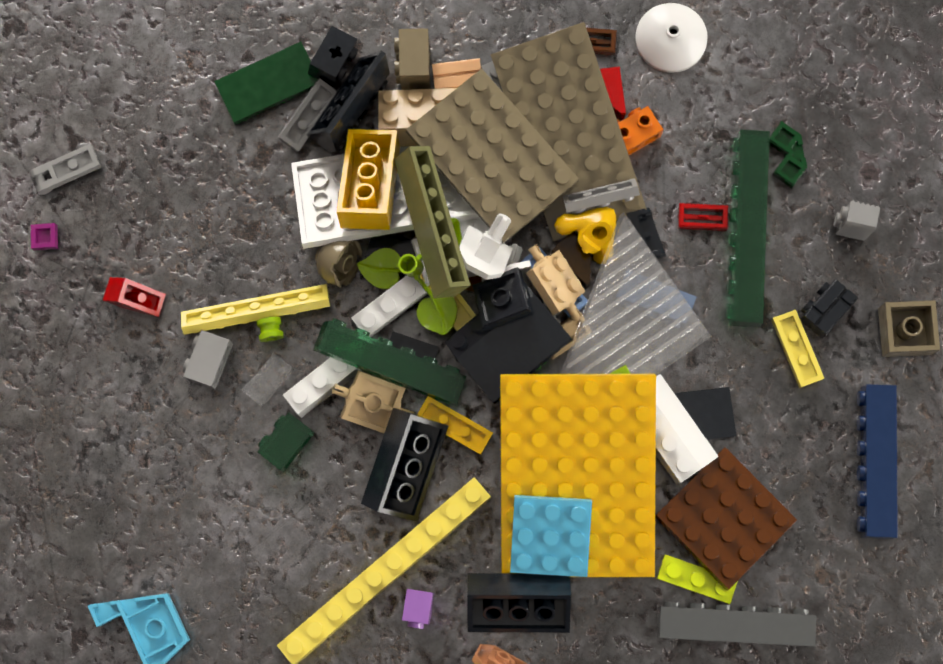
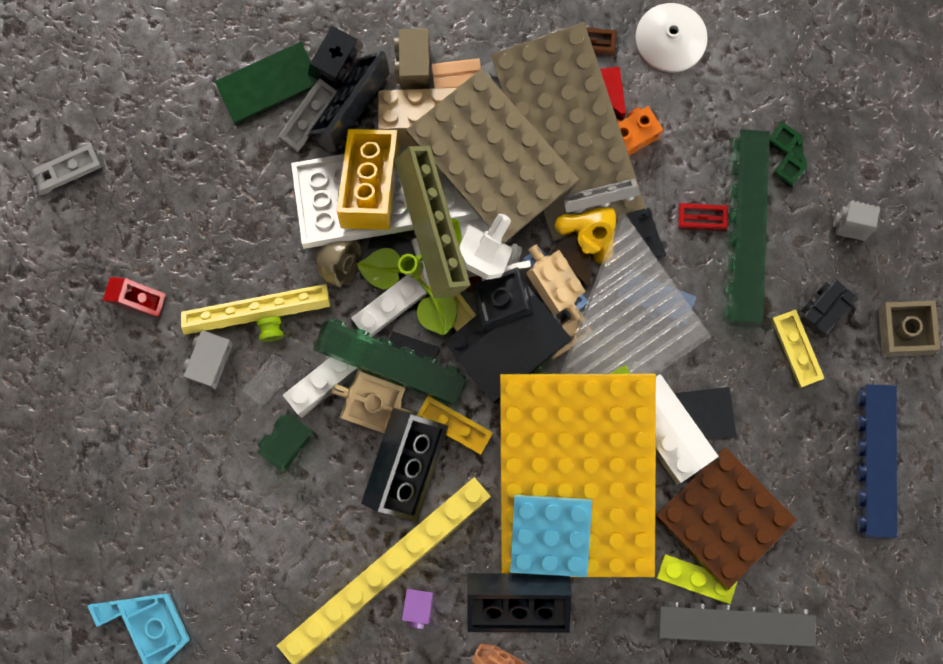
magenta plate [30,223,58,251] -> none

